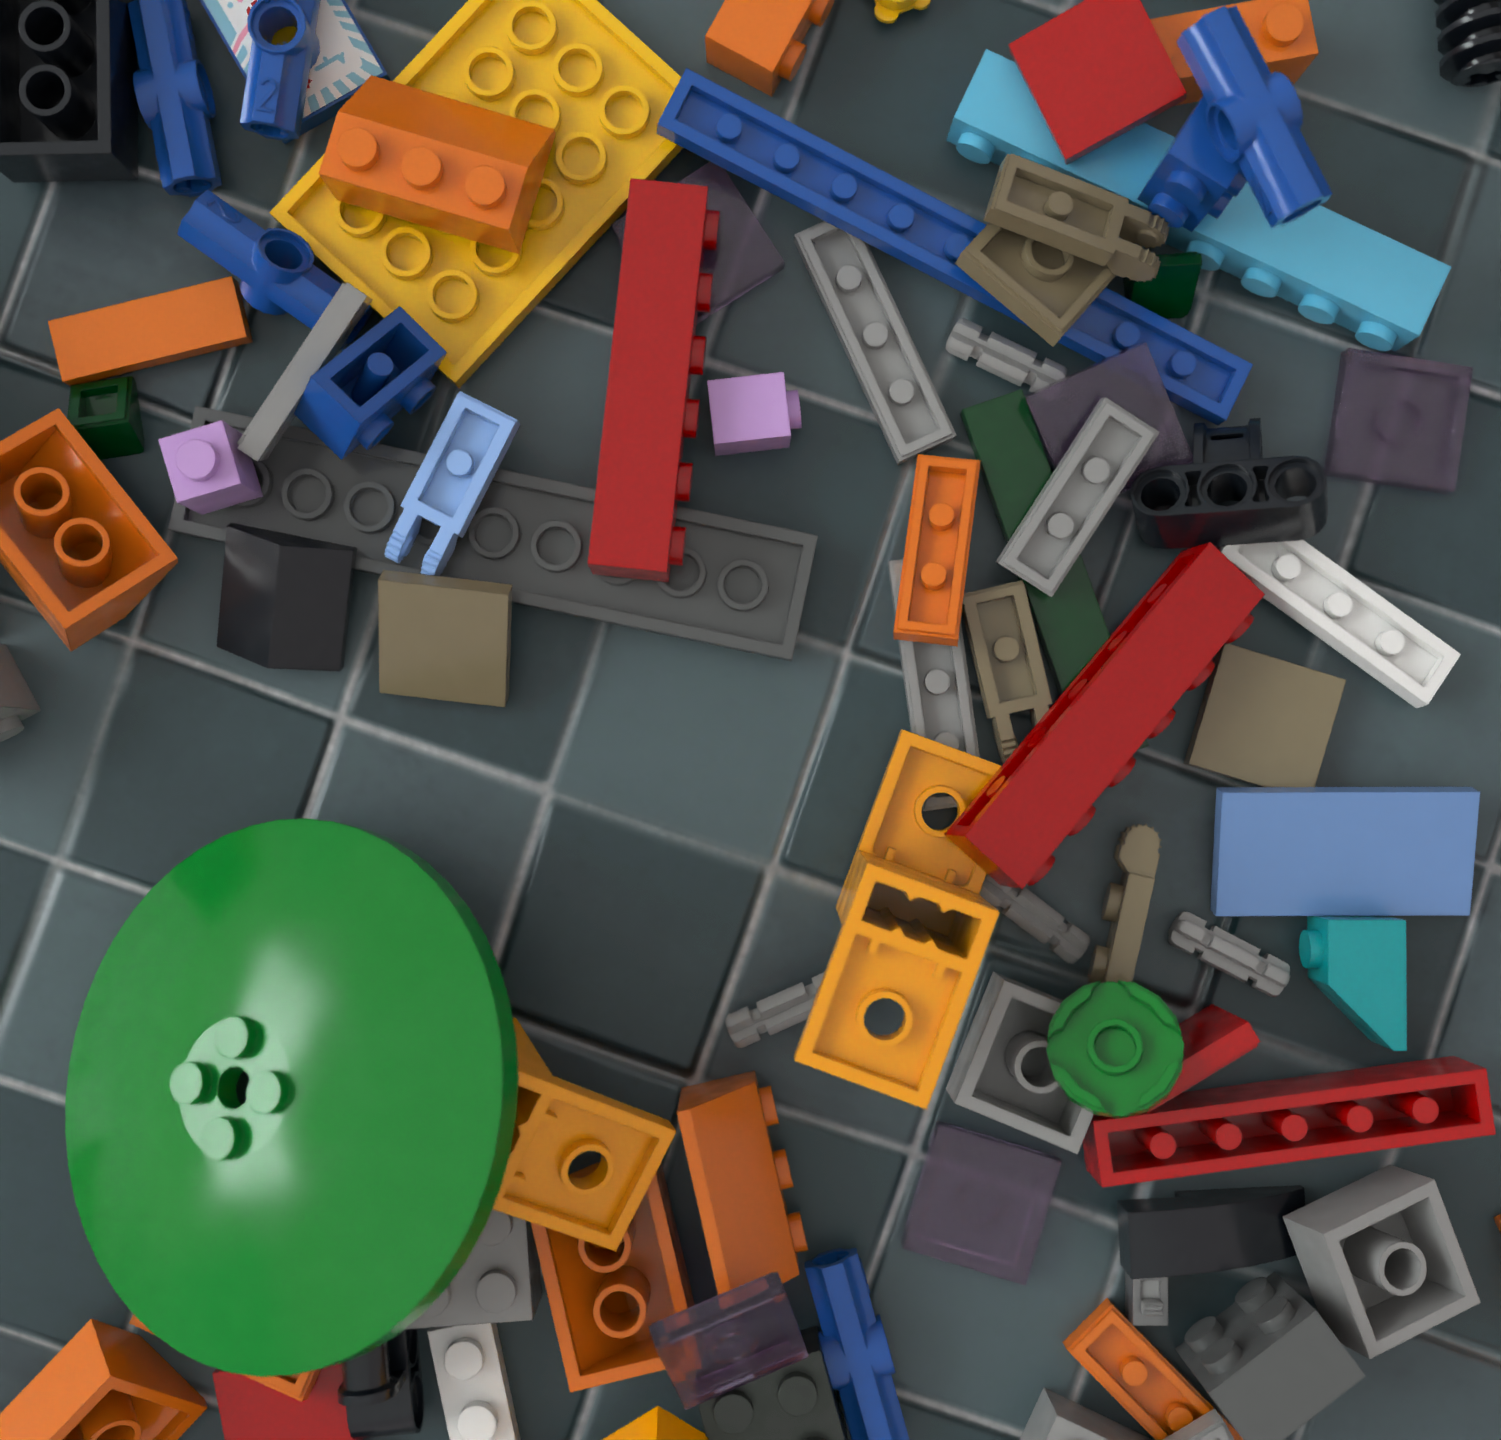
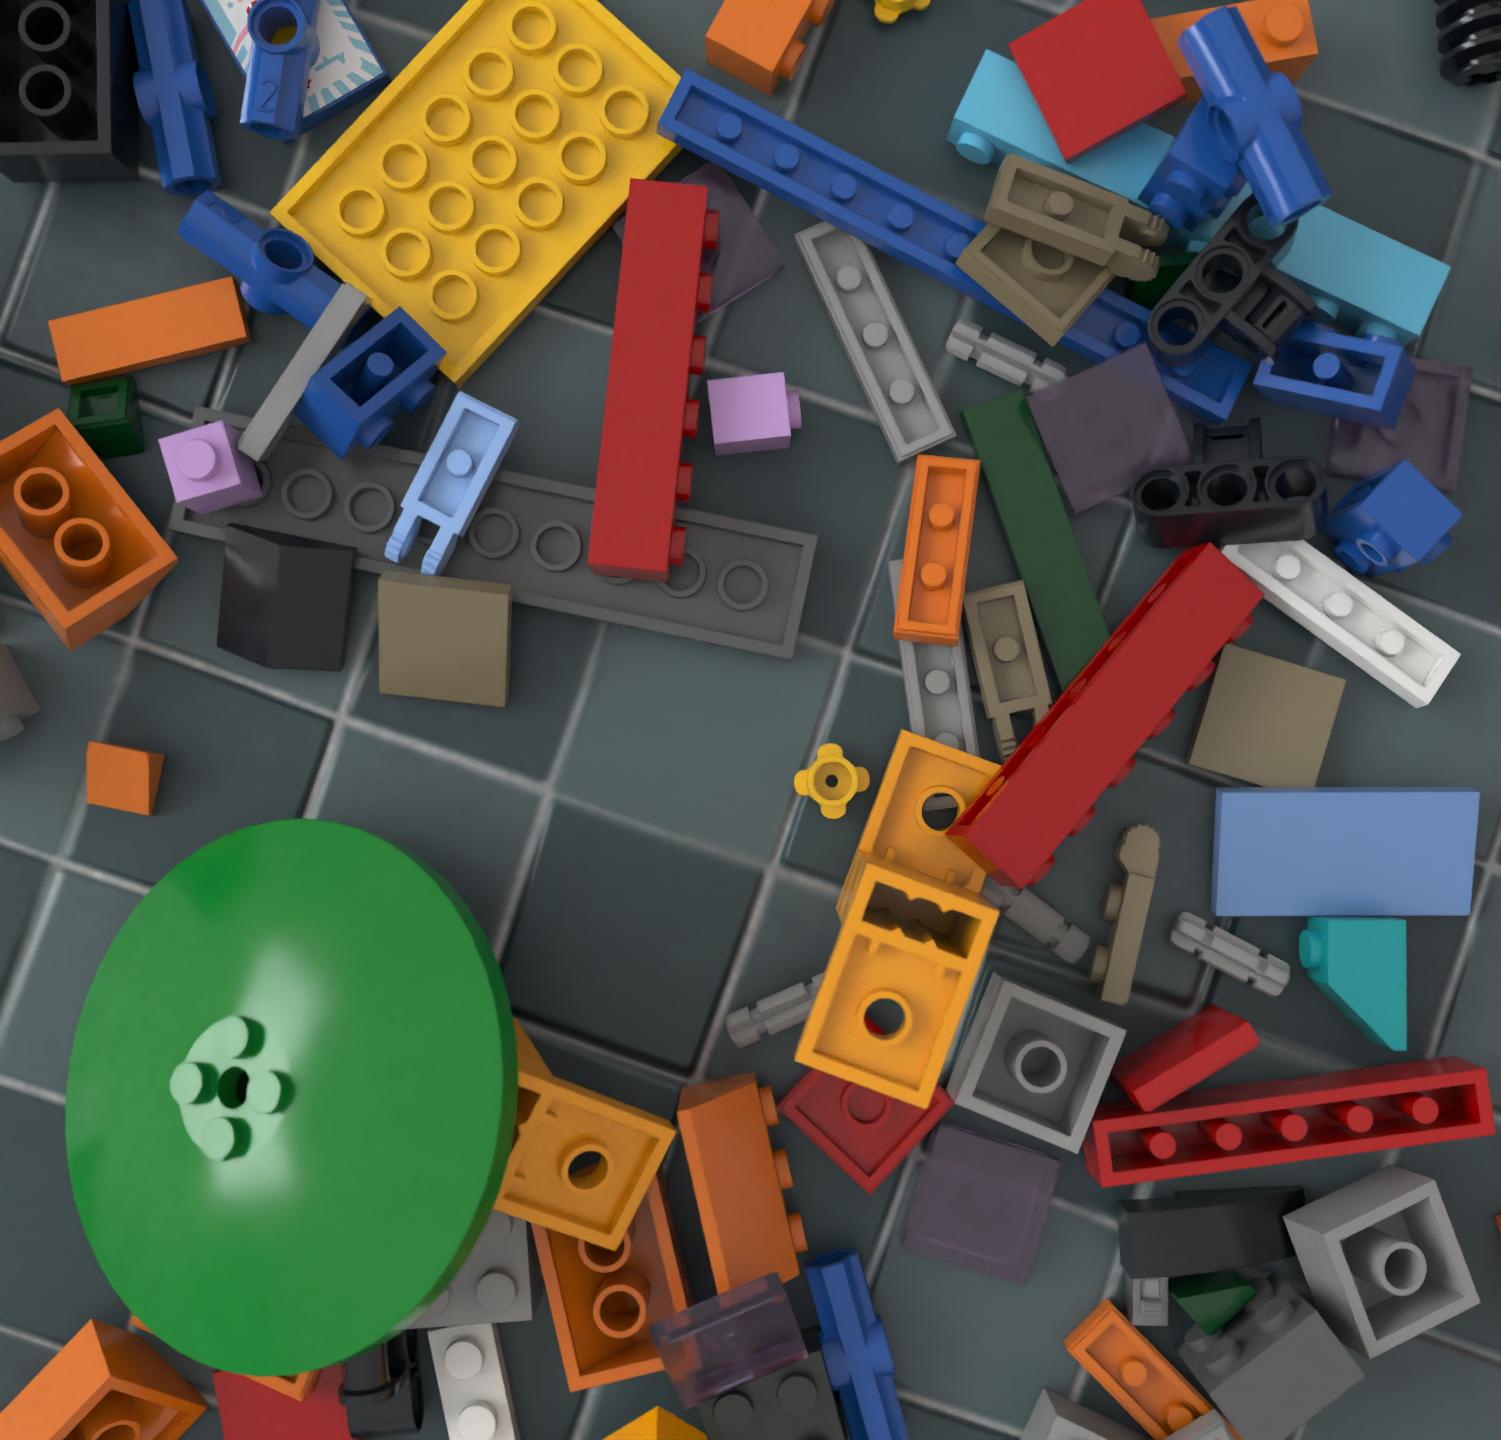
orange slope [318,75,556,254] -> none
light grey tile [995,397,1159,597] -> none
green tile [1046,980,1184,1119] -> none
none -> orange slope [86,741,165,816]
none -> red tile [776,1014,955,1195]
none -> yellow plate [794,743,870,819]
none -> black piece [1147,193,1320,368]
none -> dark green slope [1168,1269,1256,1336]
none -> blue brick [1253,322,1417,431]
none -> blue brick [1321,459,1464,578]

